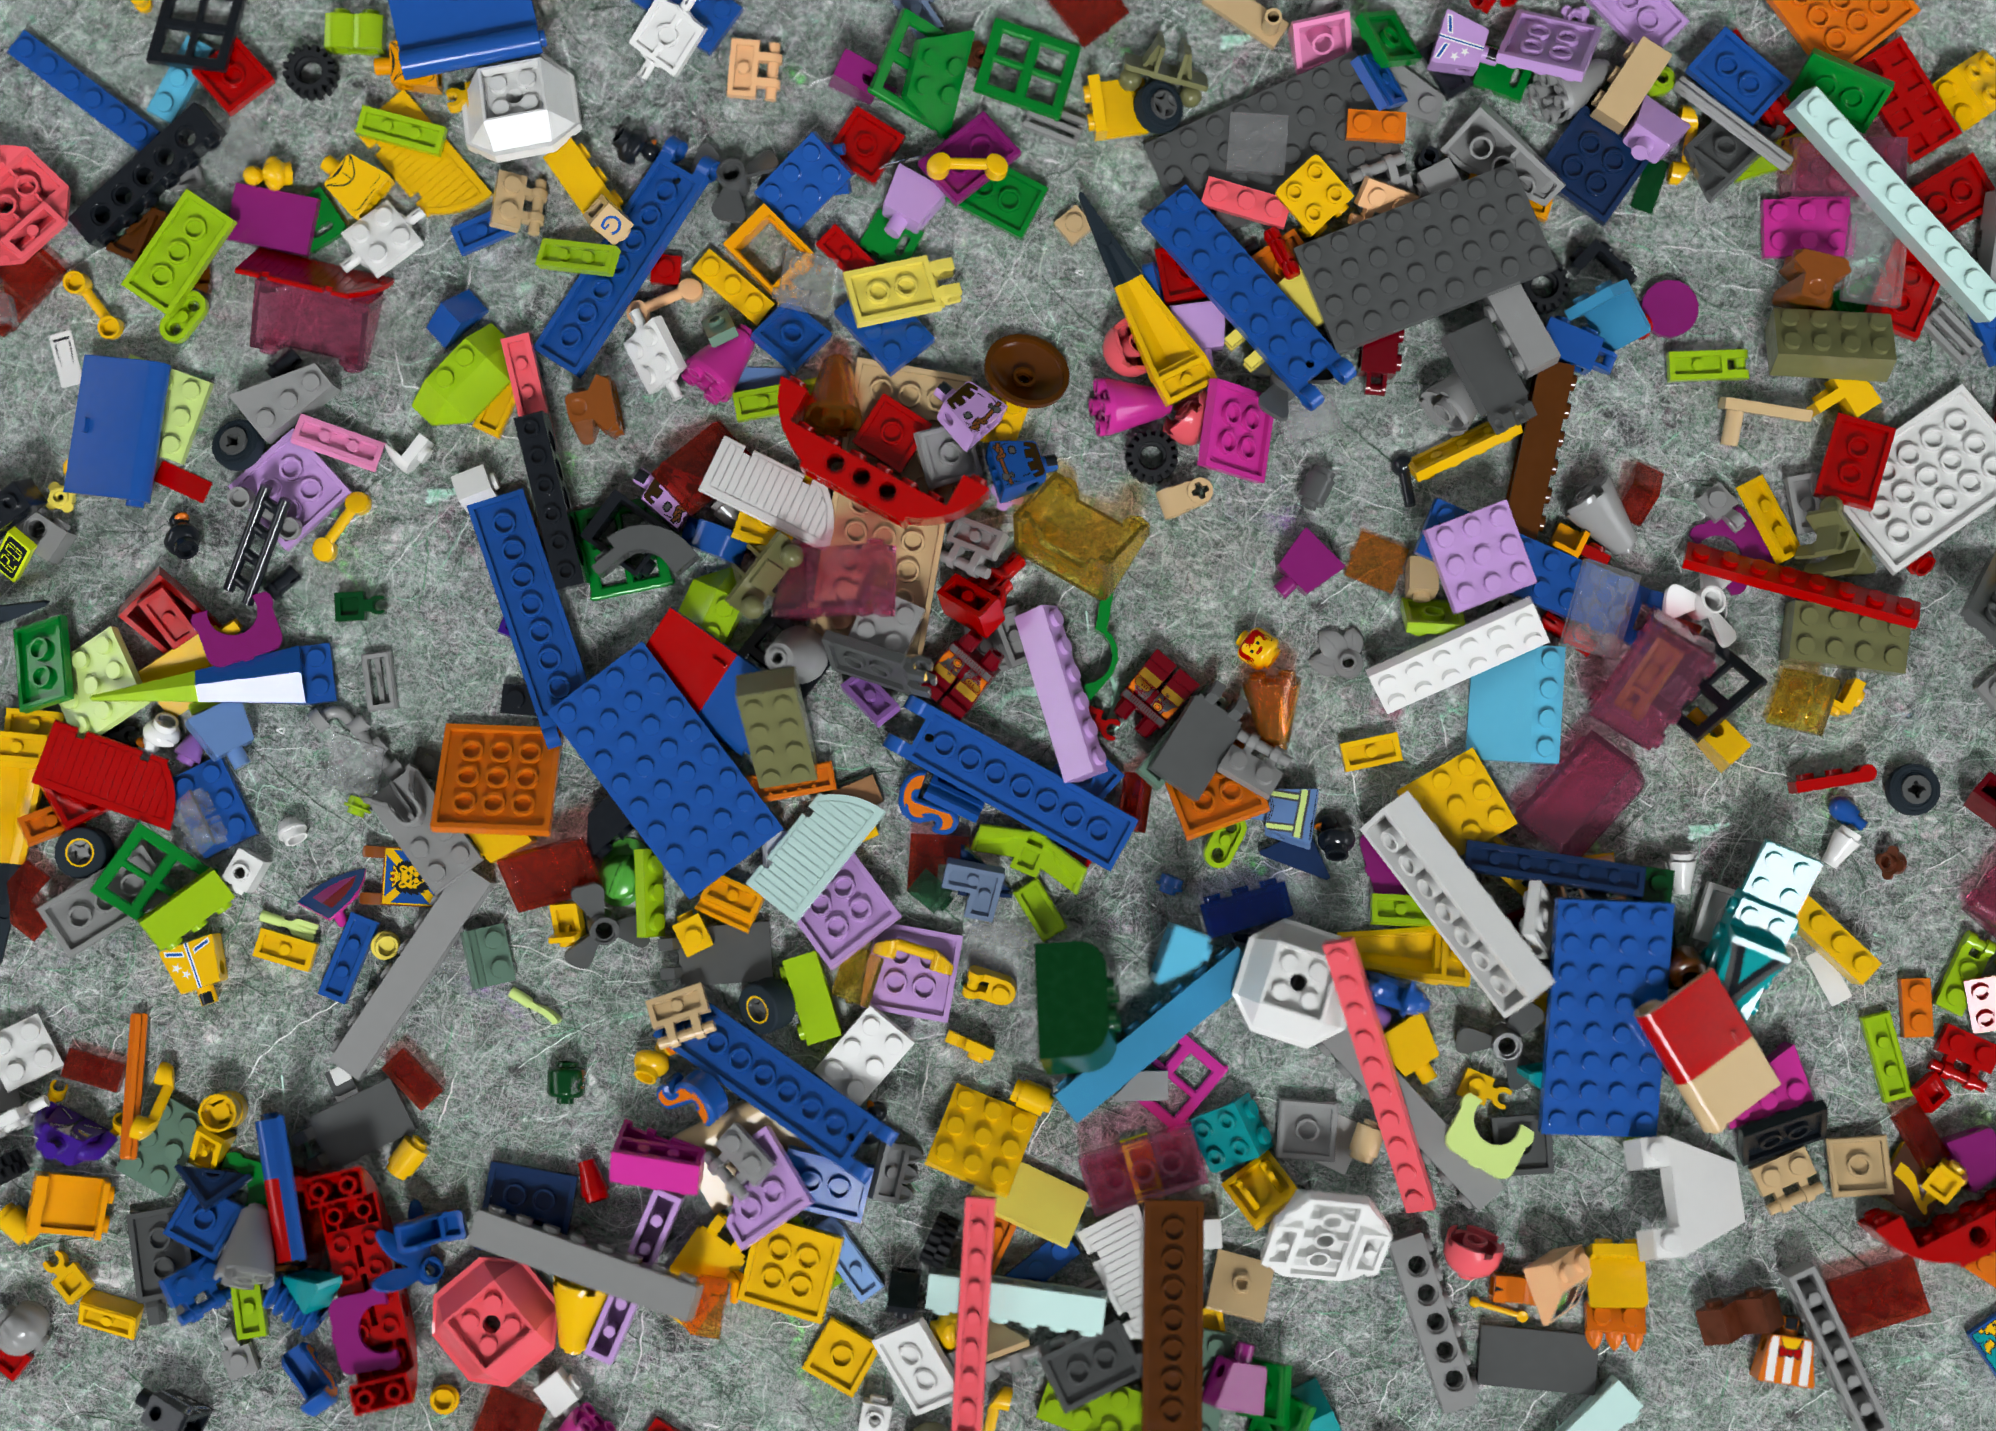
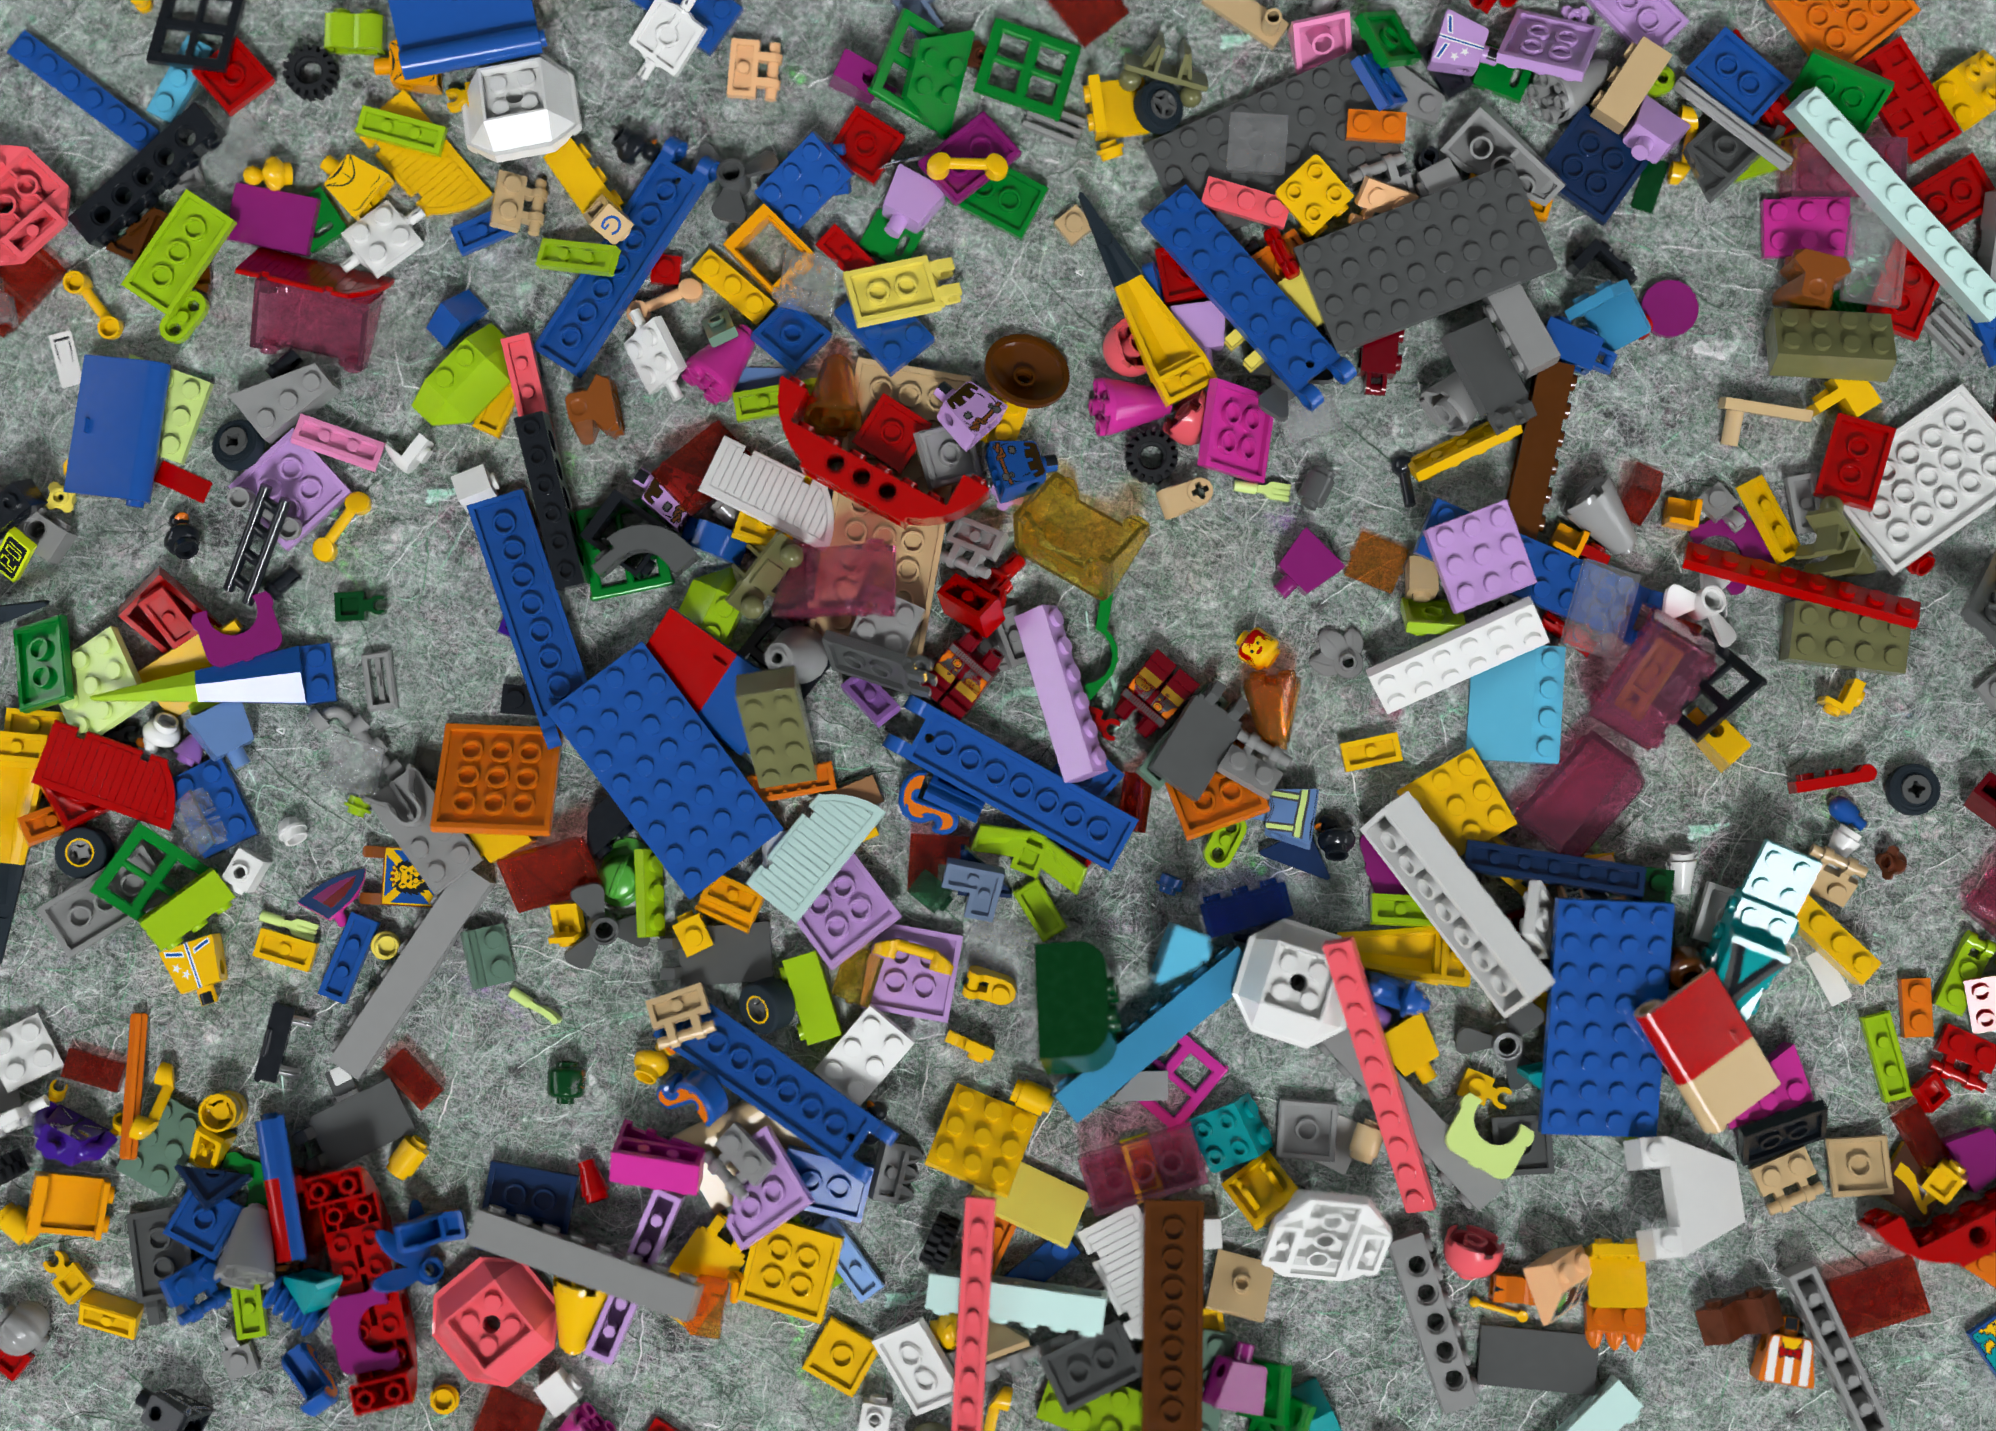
clear red tile [7,859,52,942] -> none
black slope [886,1266,922,1319] -> none
black tyre [1521,262,1570,315] -> none
lime plate [1666,349,1749,383] -> none
clear yellow plate [1766,668,1841,737] -> none
none -> black piece [254,1000,314,1083]
none -> yellow plate [1096,139,1124,162]
none -> yellowish green piece [1233,480,1291,502]
none -> light orange panel [1661,497,1703,532]
none -> tan plate [1808,844,1869,907]

